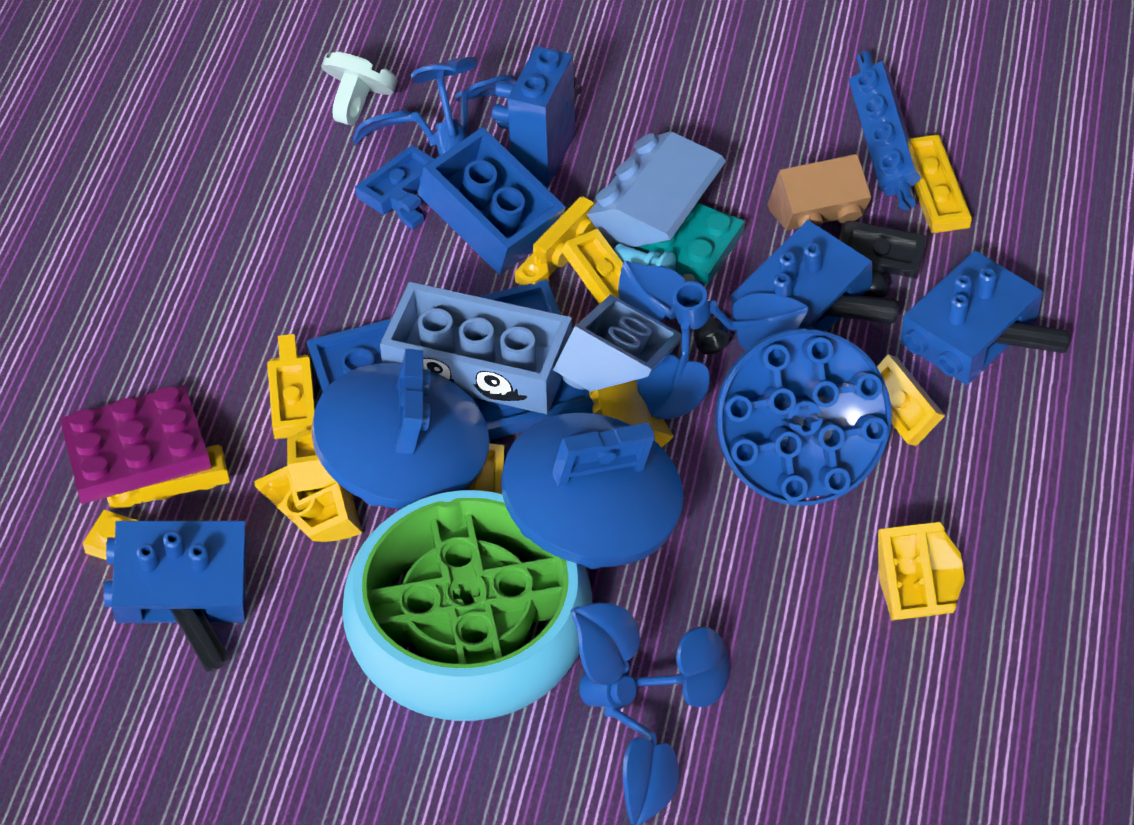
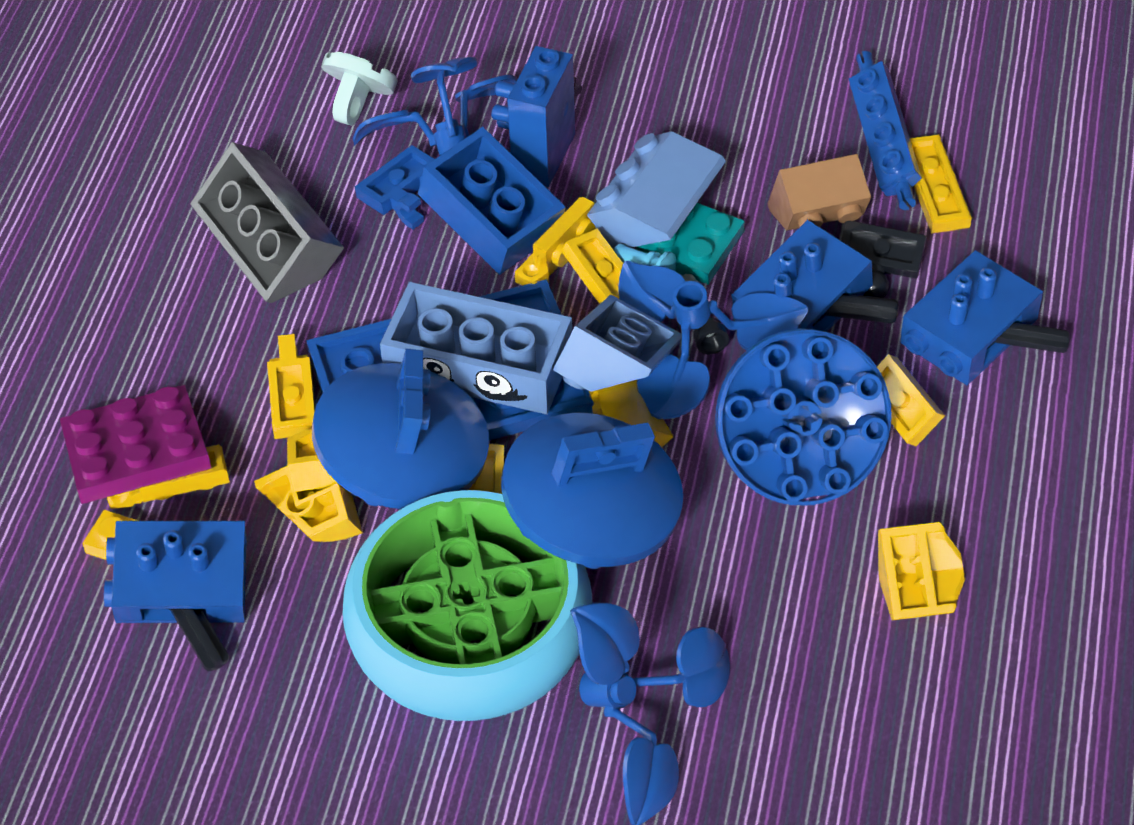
none -> dark grey slope [190,142,344,303]

